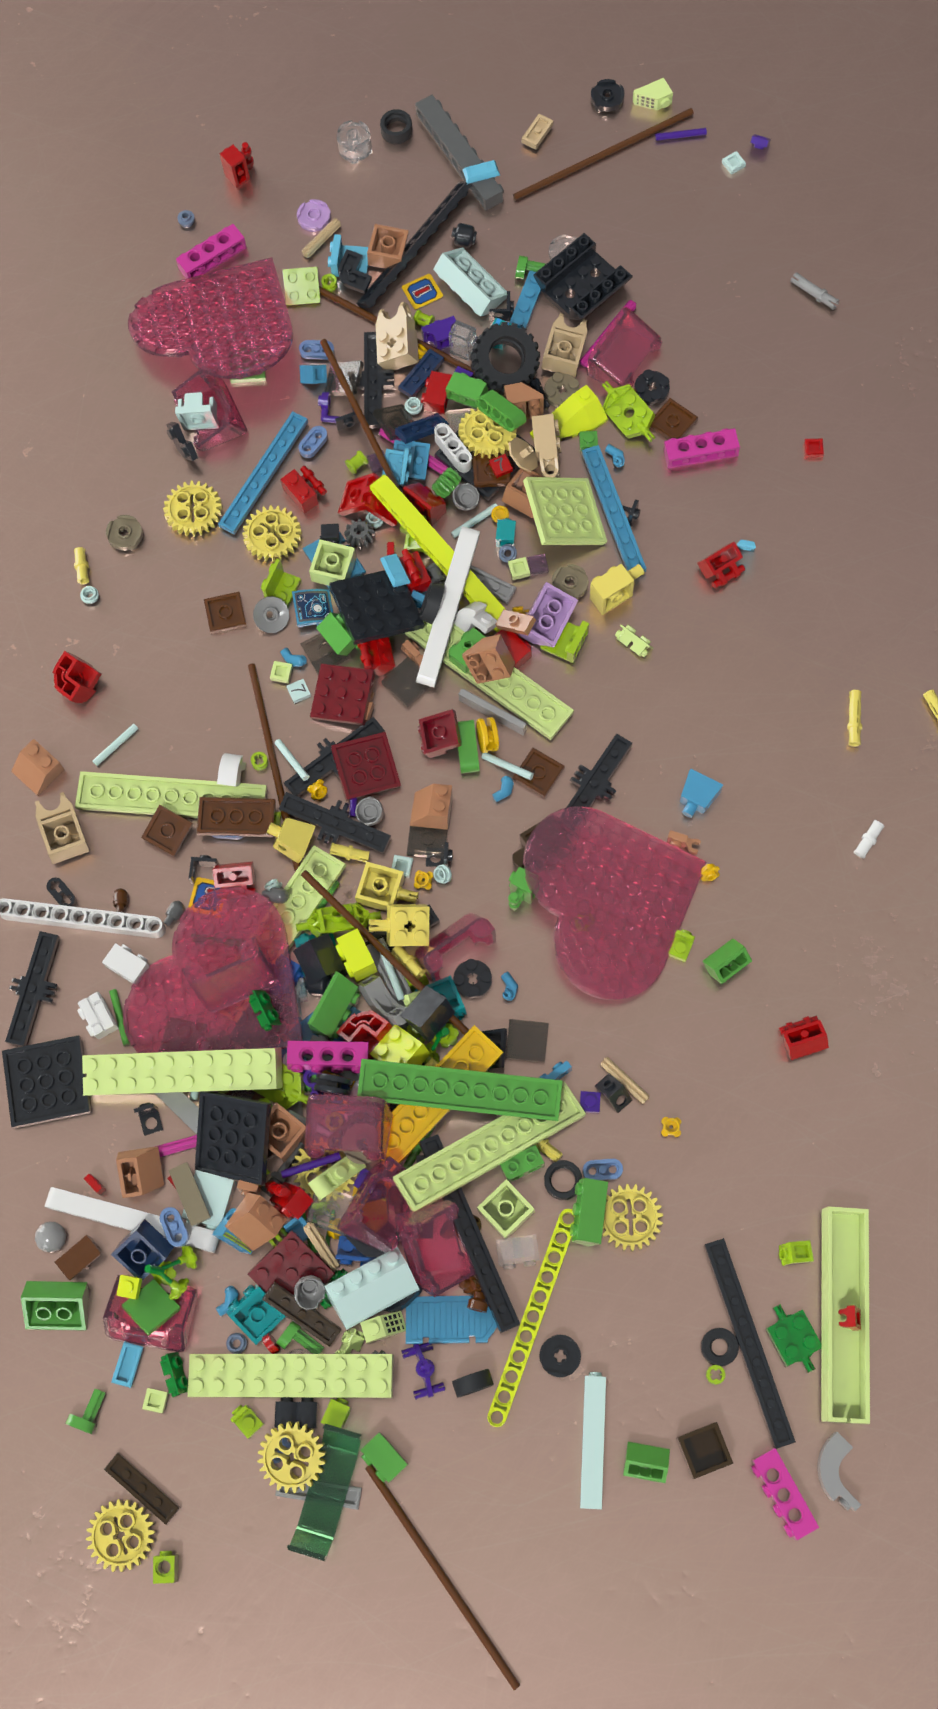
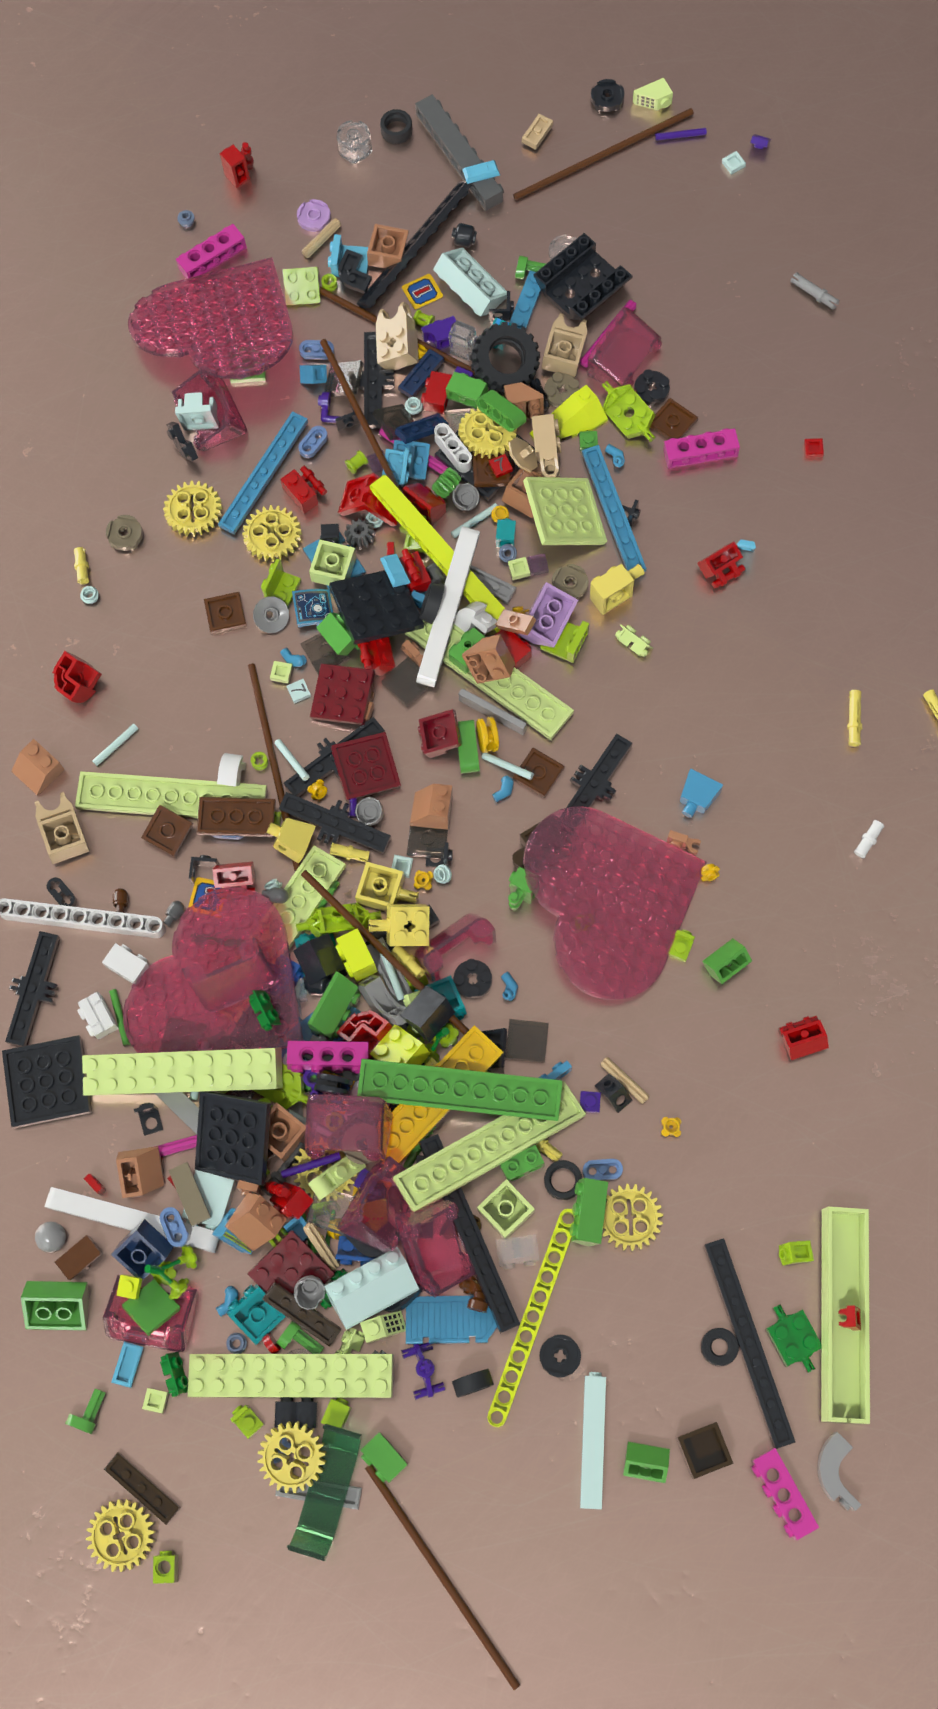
lime bush [706,1365,726,1385] -> none

